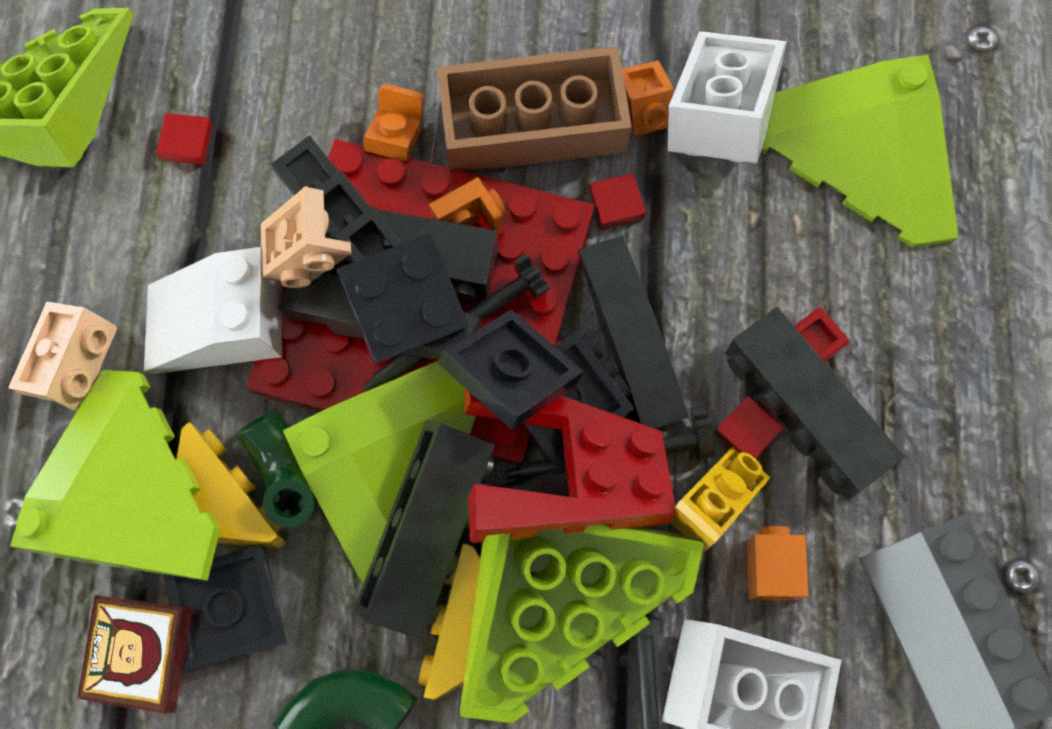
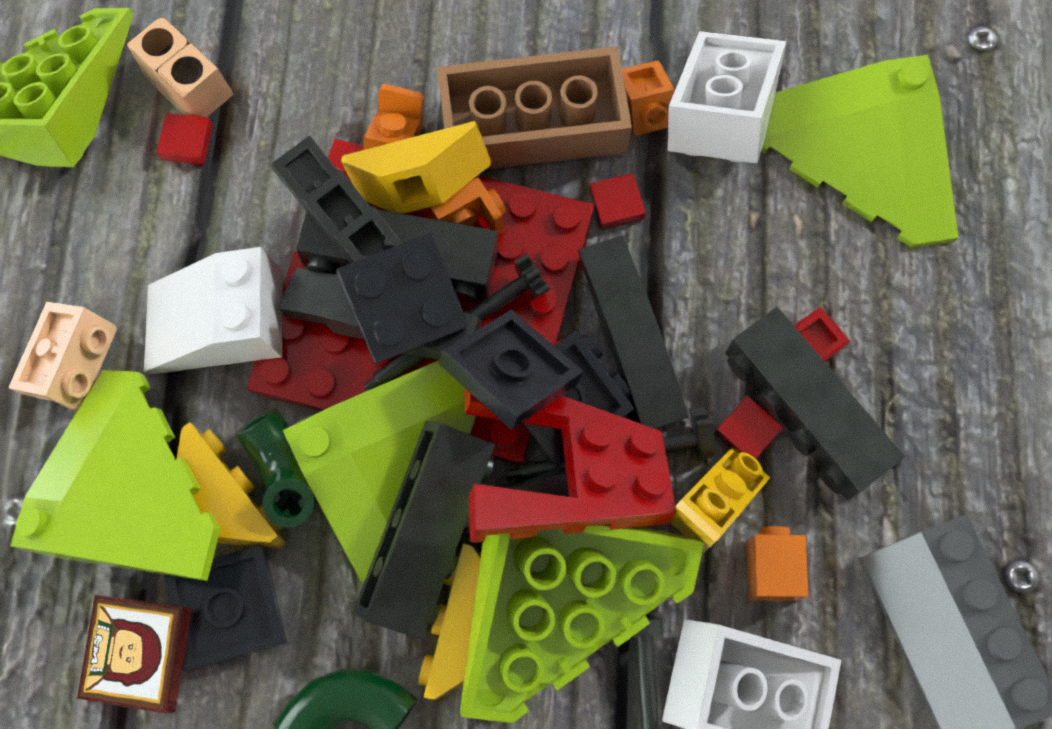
light nougat bracket [261,187,351,288] -> none
none -> light nougat piece [127,16,234,117]
none -> yellow slope [341,121,491,214]

